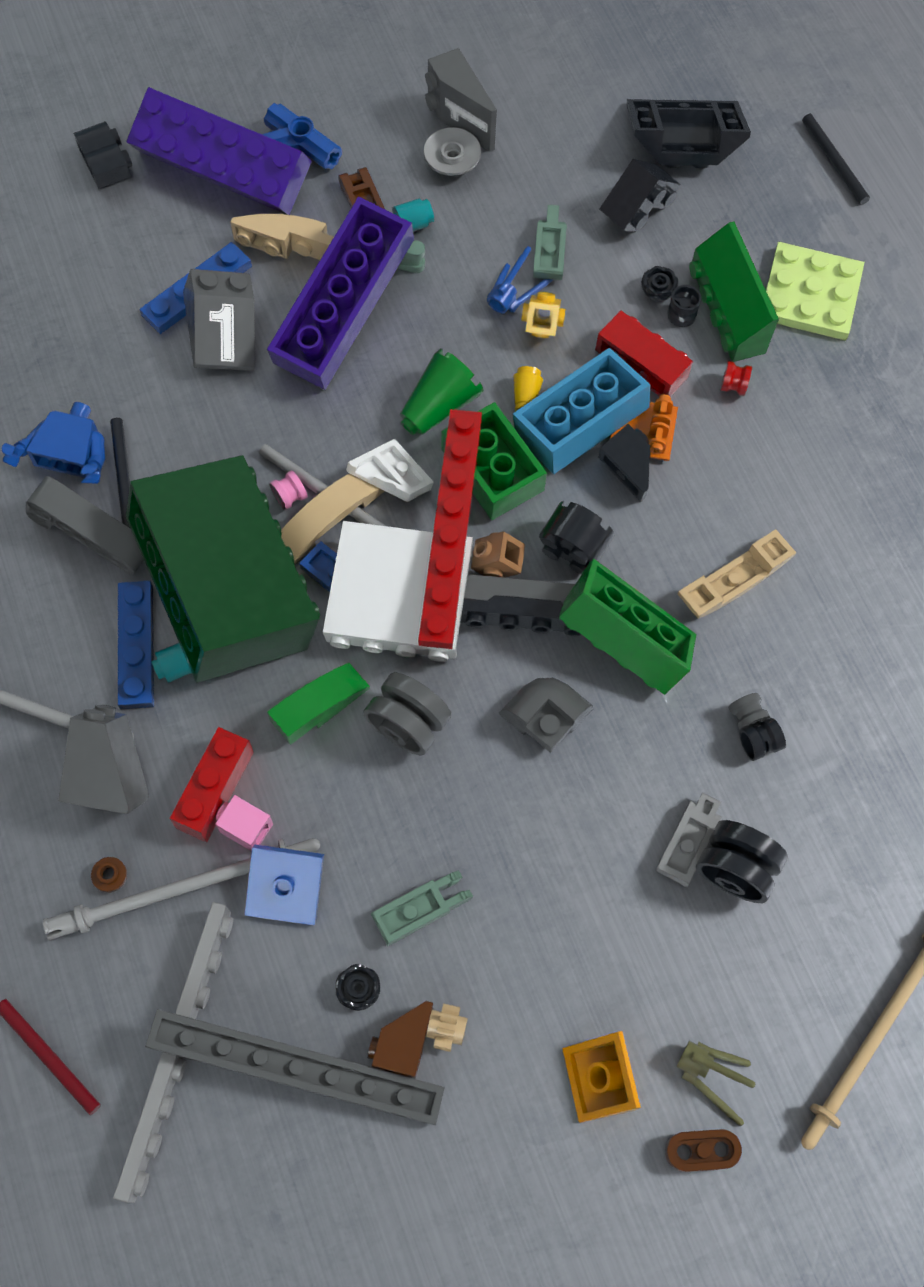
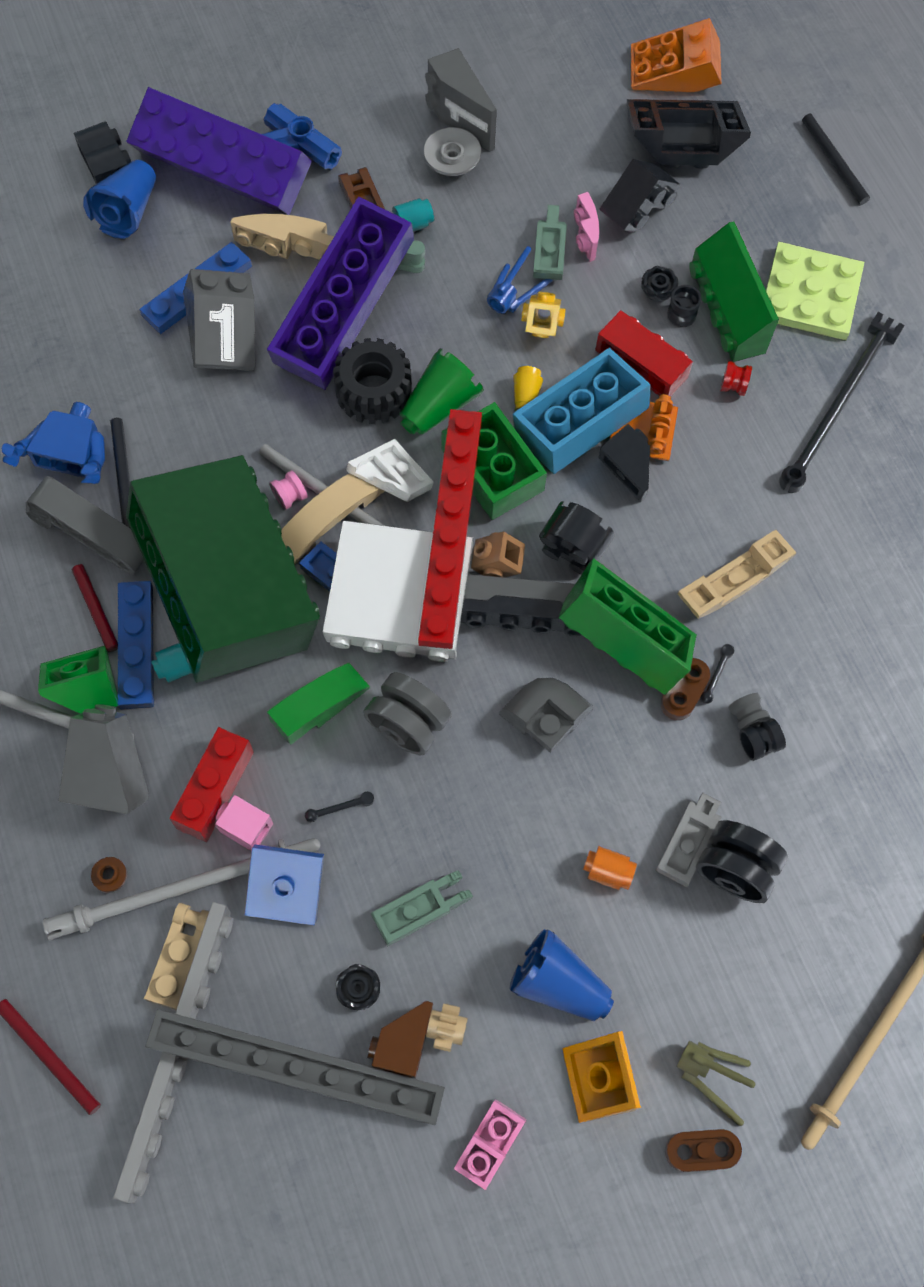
none -> green slope [38,646,118,714]
none -> dark red bar [71,564,118,652]
none -> blue cone [83,160,156,239]
none -> tan plate [144,903,209,1010]
none -> black hinge [304,791,374,822]
none -> black tyre [333,338,412,424]
none -> bright pink slope [454,1099,527,1190]
none -> blue cone [509,929,614,1021]
none -> bright pink slope [574,192,599,262]
none -> orange brick [583,846,637,890]
none -> orange slope [631,18,722,92]
none -> reddish brown plate [661,658,710,720]
none -> black hinge [700,644,735,704]
none -> black hinge [779,312,905,493]

